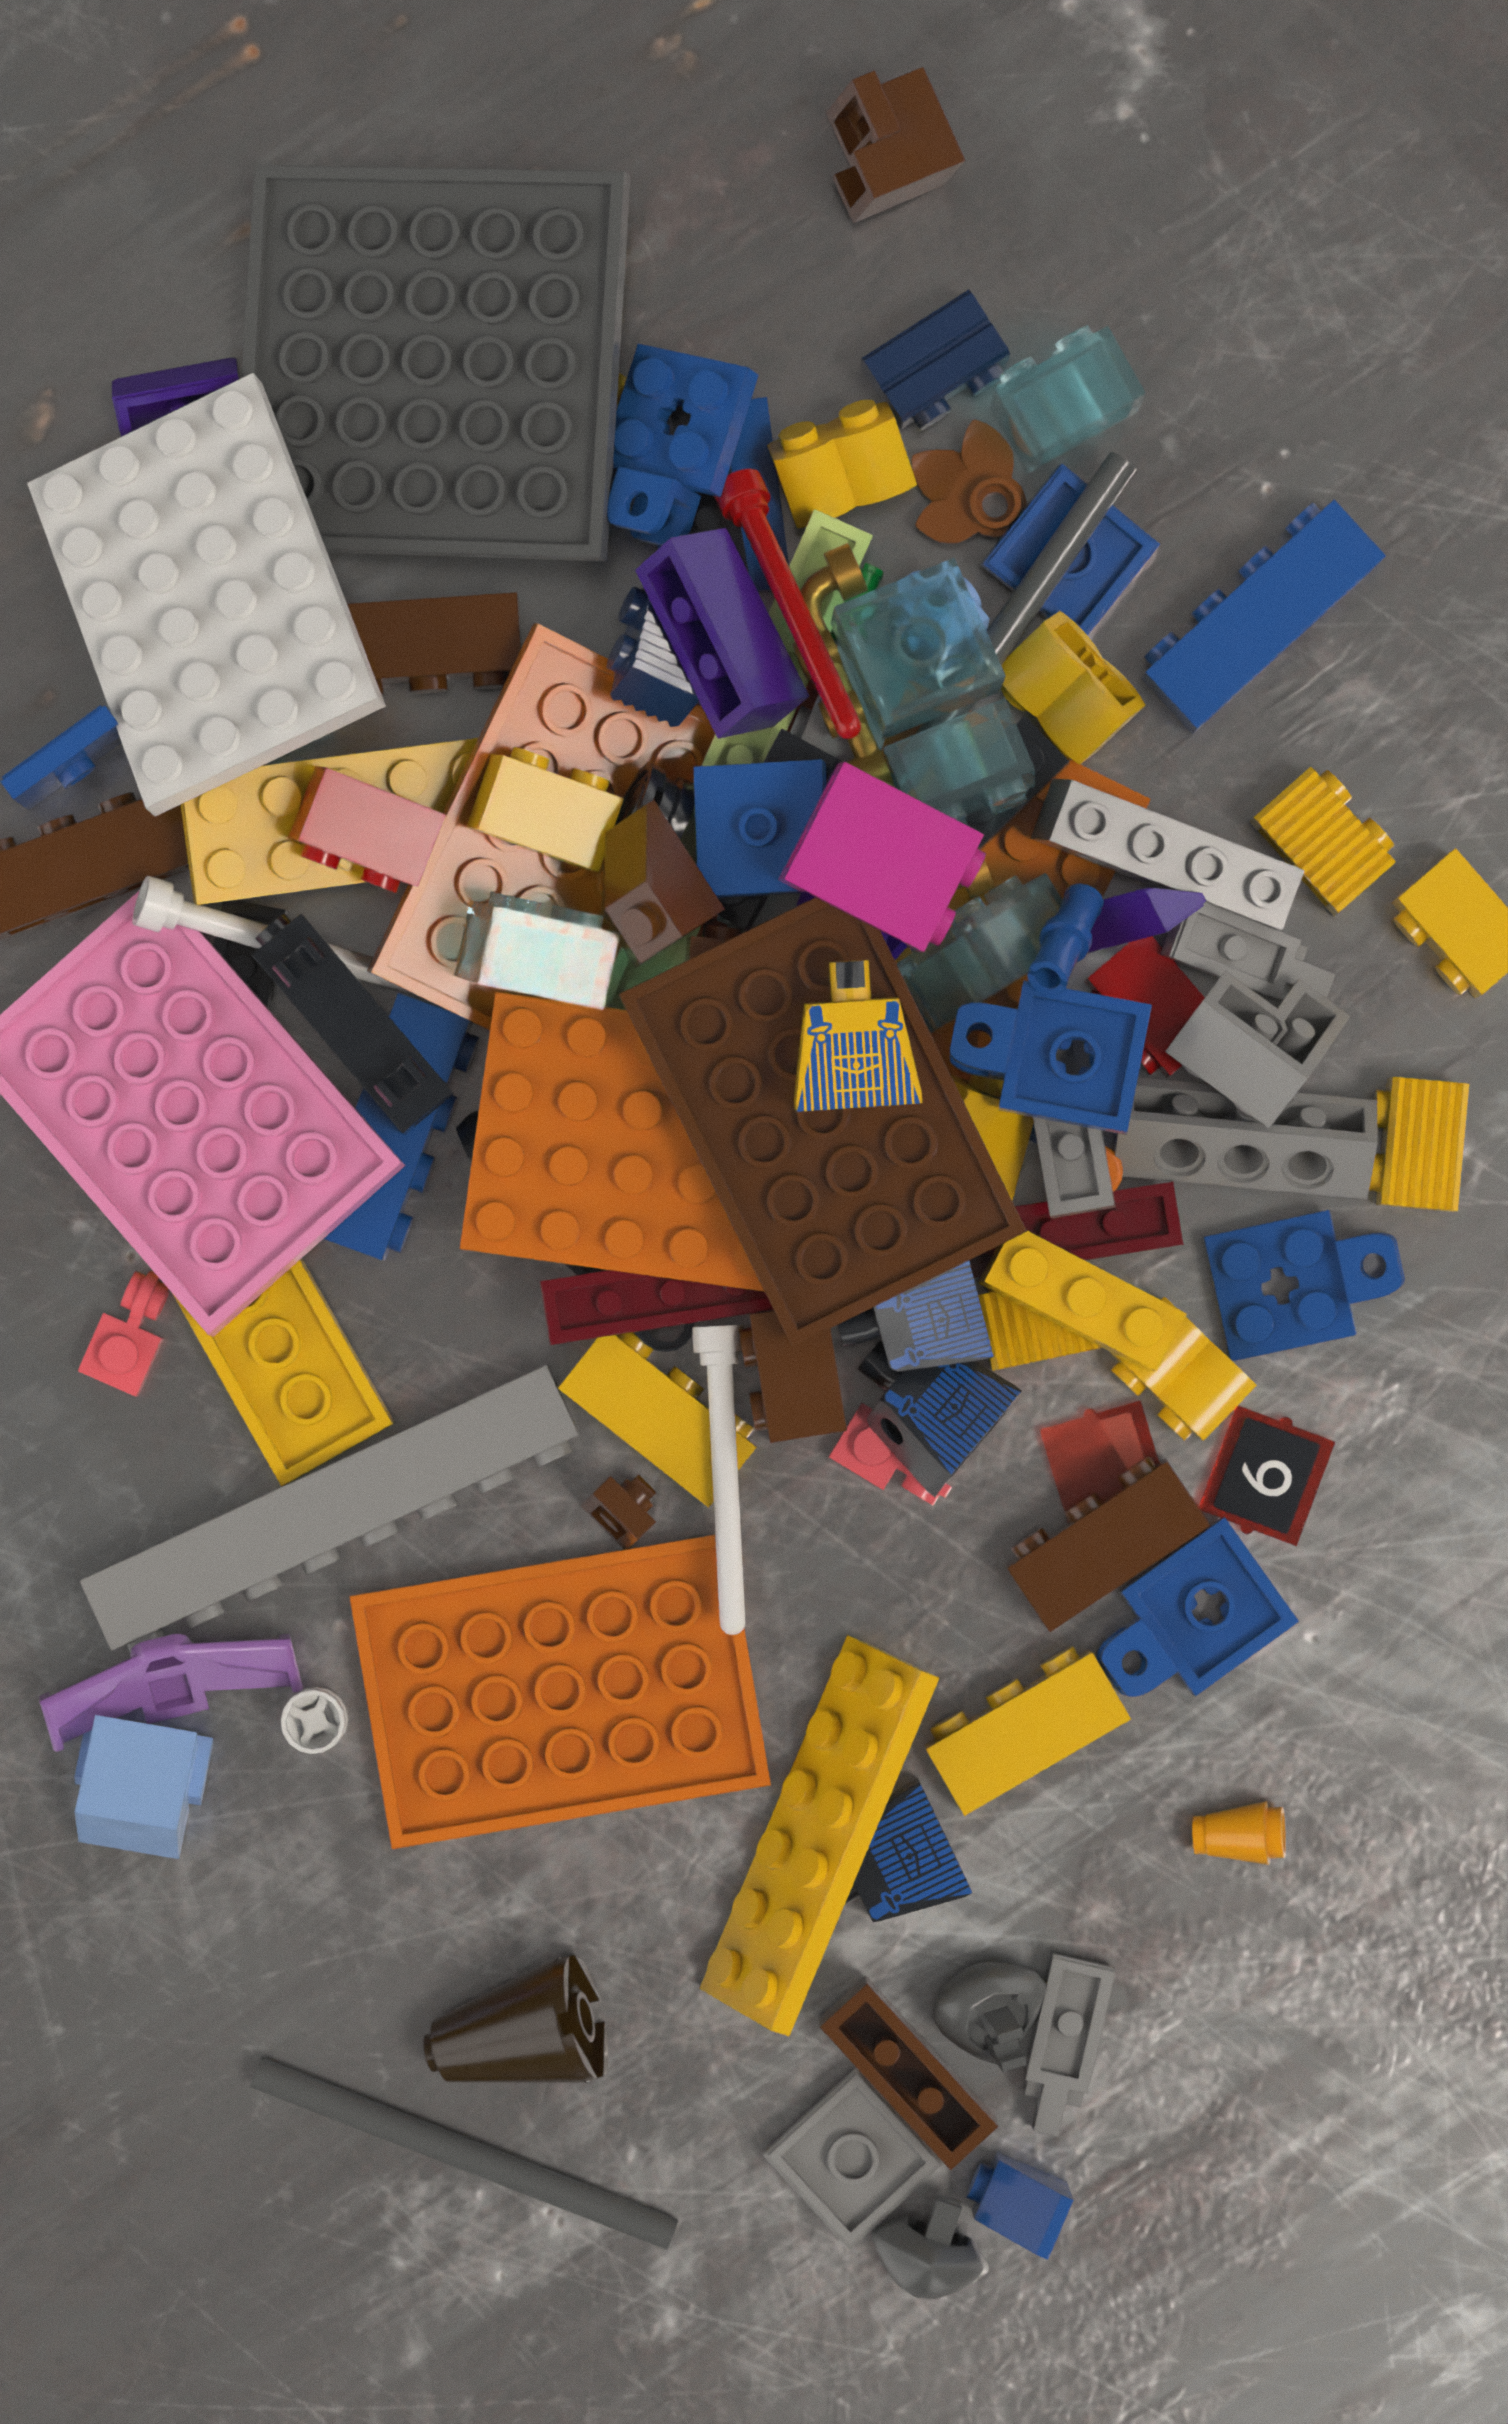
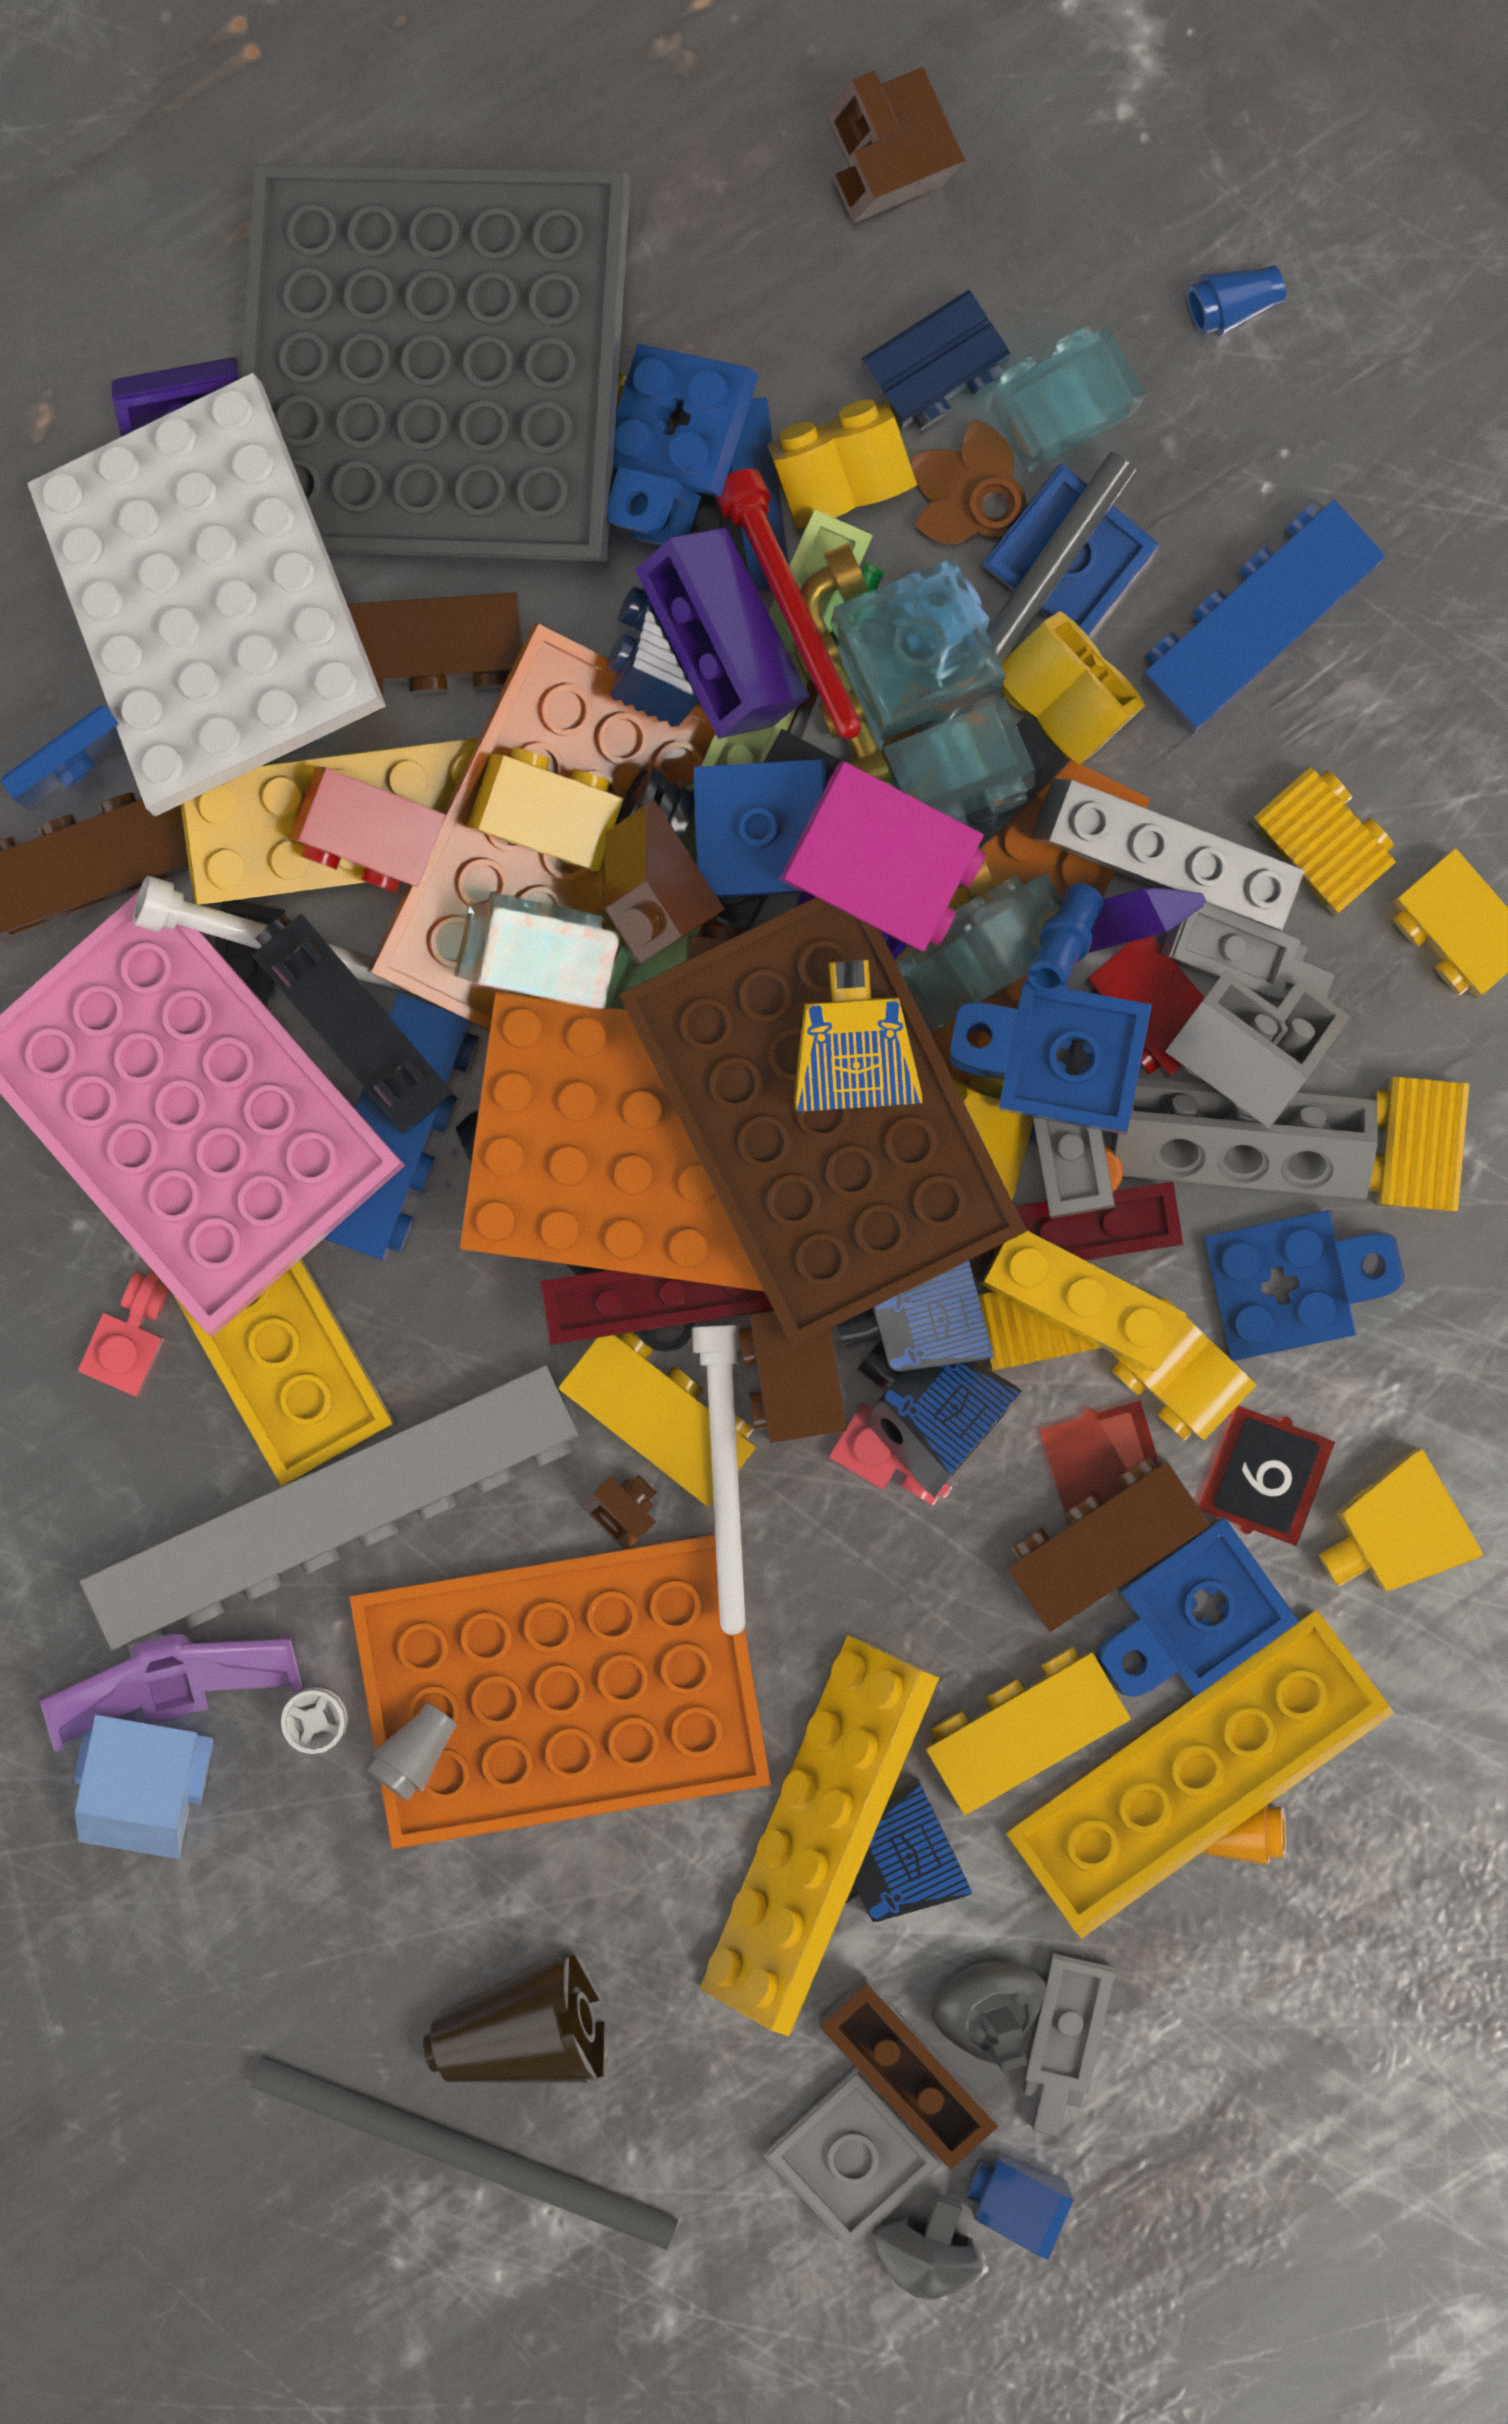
none -> light grey cone [367,1702,458,1801]
none -> yellow plate [1006,1609,1394,1939]
none -> blue cone [1187,265,1287,336]
none -> yellow torso [1318,1447,1484,1592]

